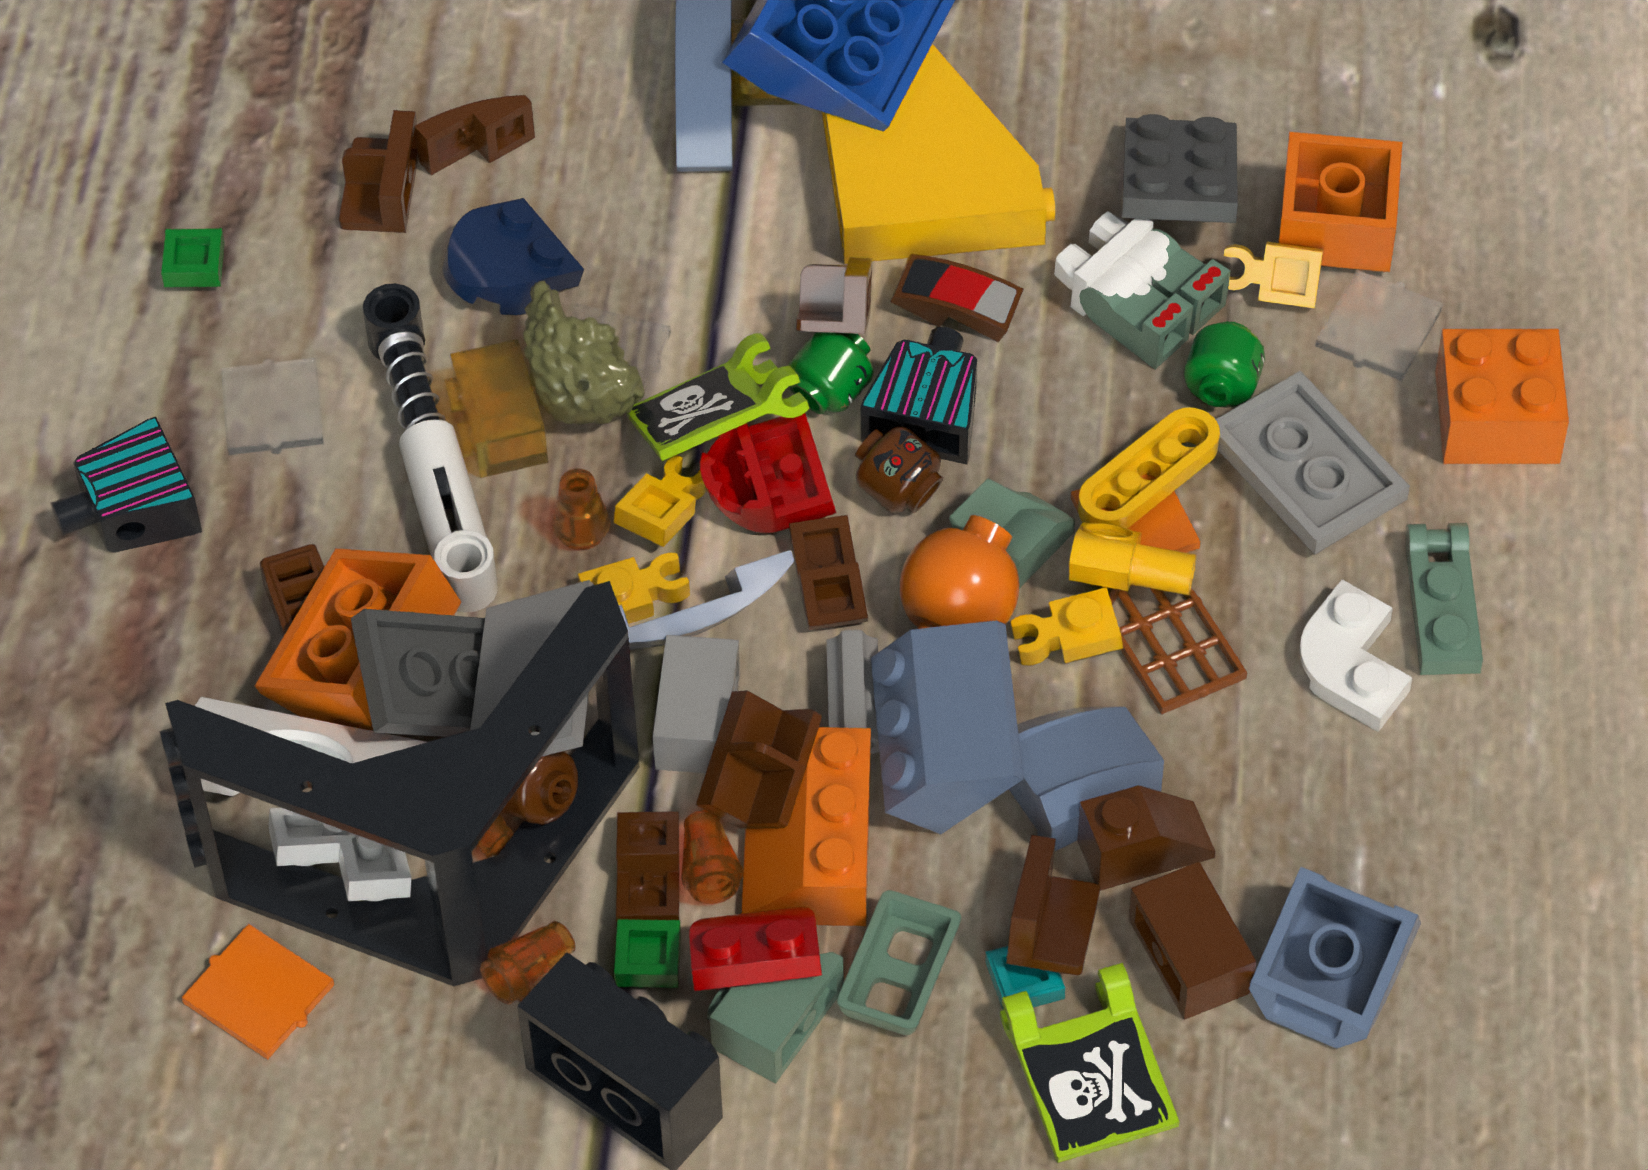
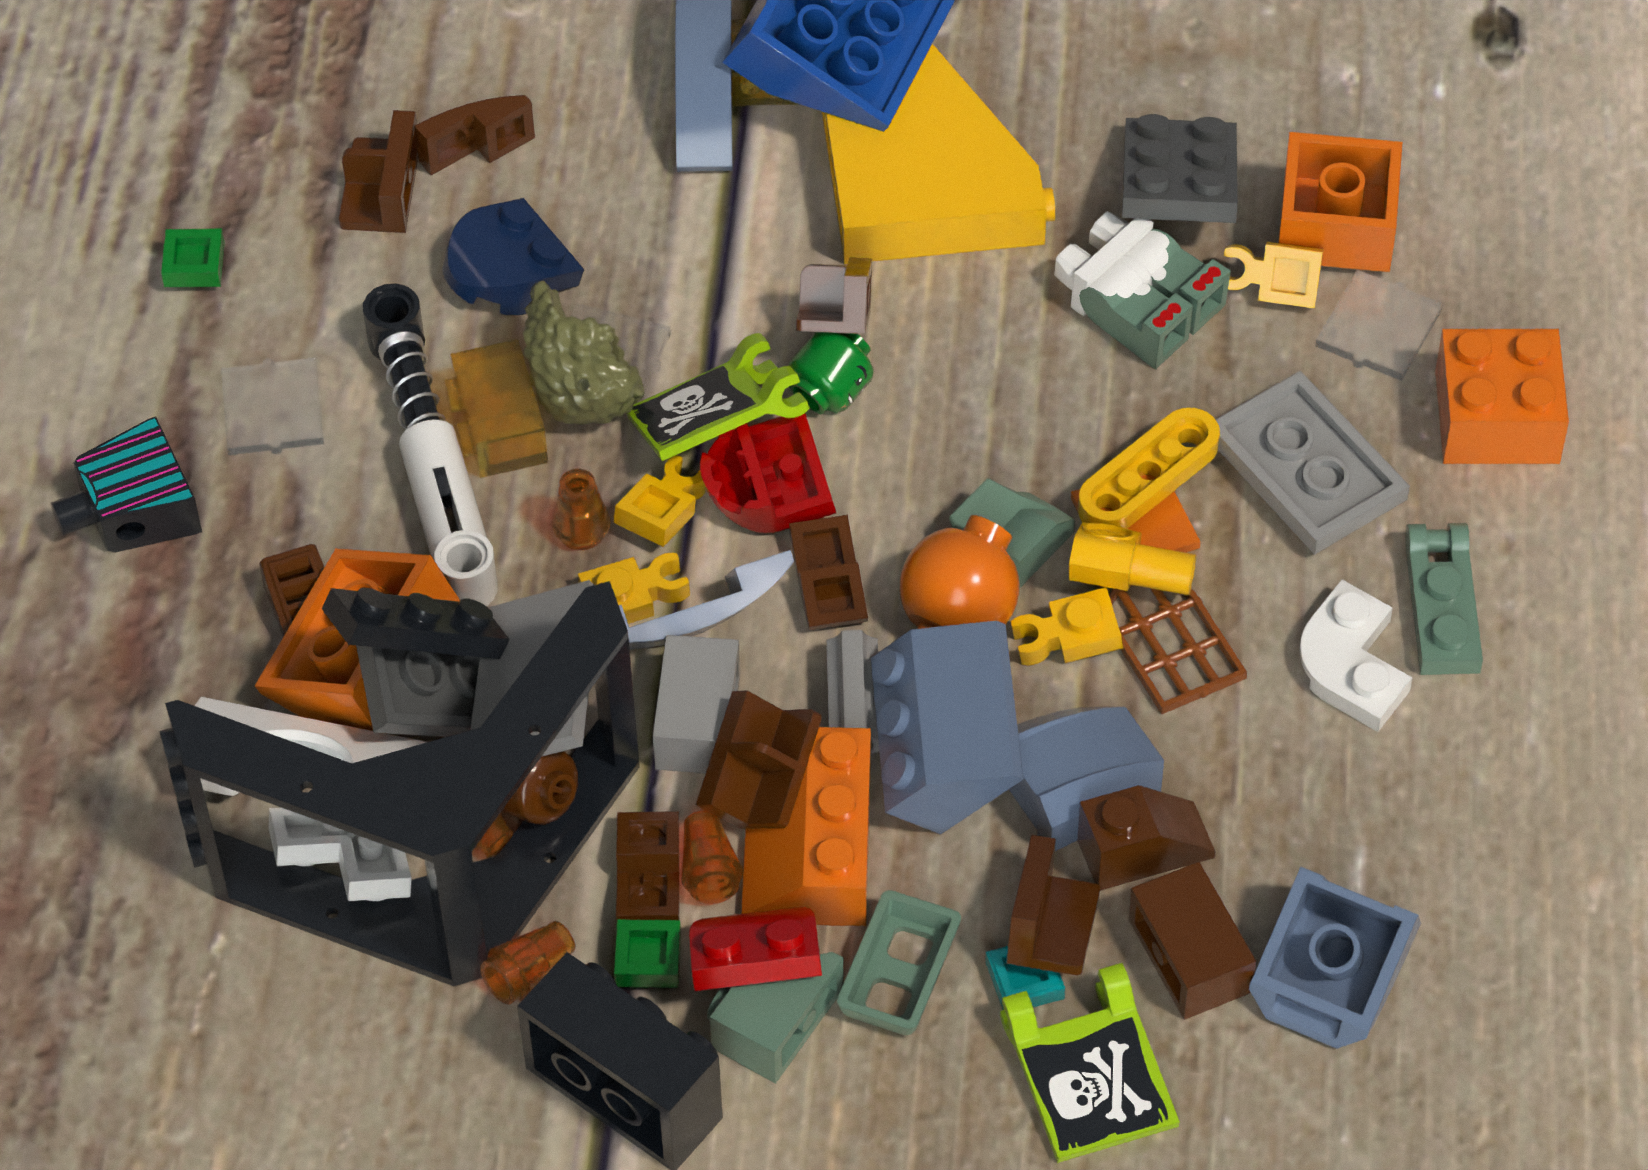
orange piece [182,924,334,1060] -> none
reddish brown head [855,427,944,513] -> none
black torso [860,327,978,465] -> none
slope [890,254,1024,342] -> none
green head [1183,321,1265,408] -> none
none -> black plate [322,588,510,659]

